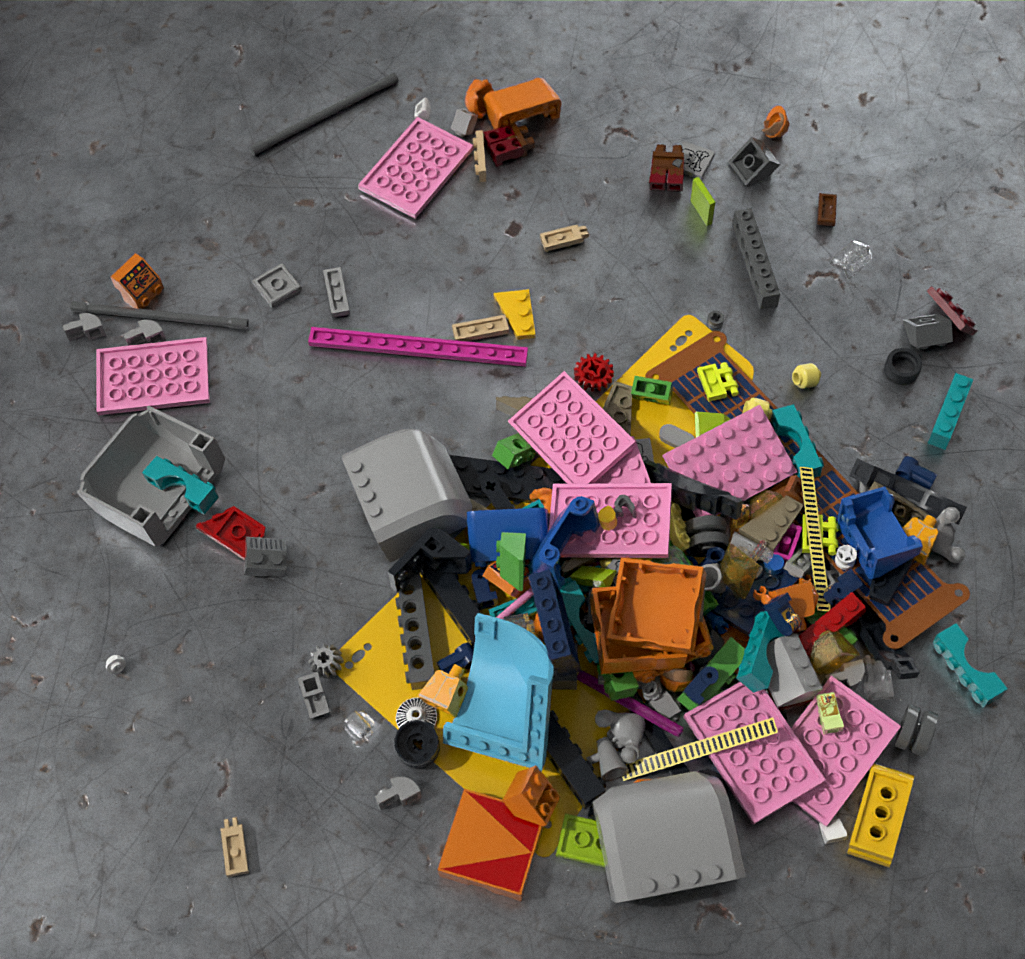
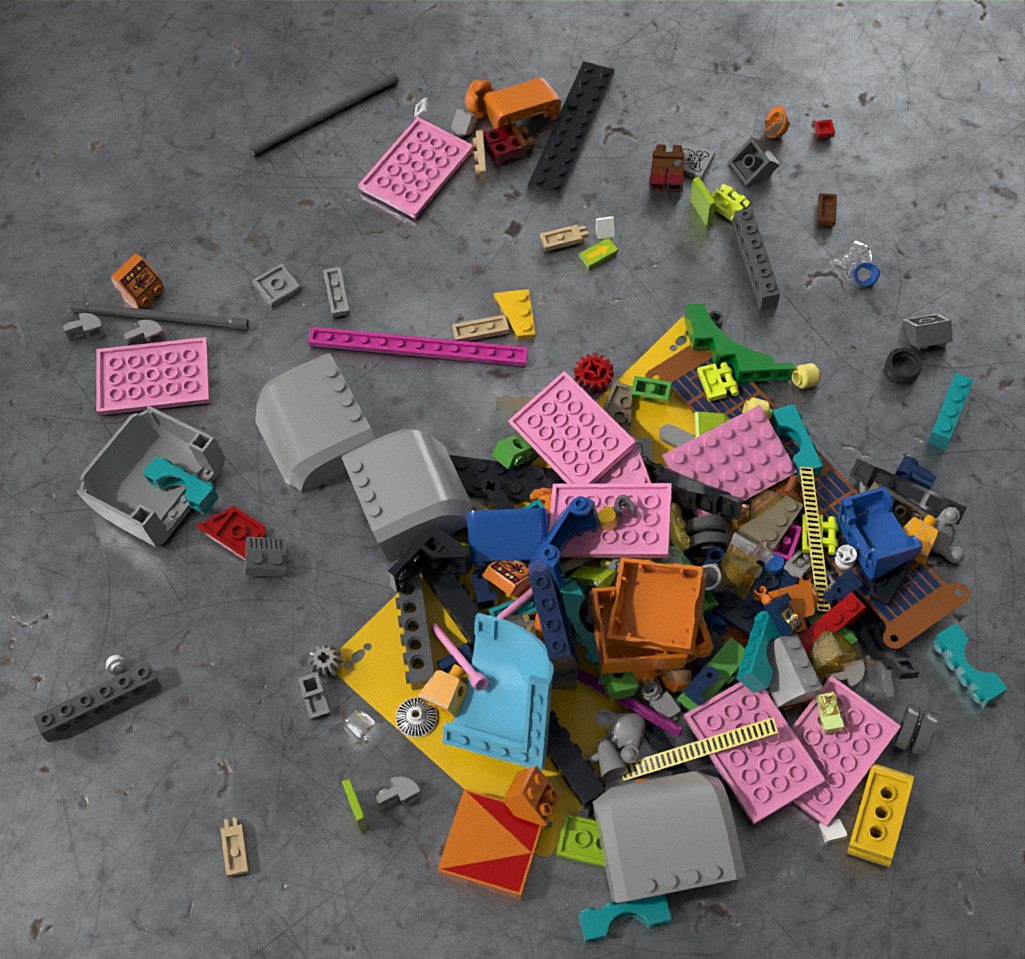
black wheel [394,720,440,769] -> none
bright green slope [496,532,526,591] -> none
plate [927,286,978,336] -> none
none -> dark grey brick [33,661,162,742]
none -> light grey slope [255,353,376,493]
none -> lime tile [342,779,368,832]
none -> bright pink piece [431,623,489,691]
none -> black plate [528,61,615,198]
none -> lime tile [579,238,618,269]
none -> teal arch [579,894,671,945]
none -> white slope [595,216,615,239]
none -> green arch [684,304,794,383]
none -> neon yellow plate [711,184,751,222]
none -> red plate [814,119,836,139]
none -> blue piece [853,262,880,286]

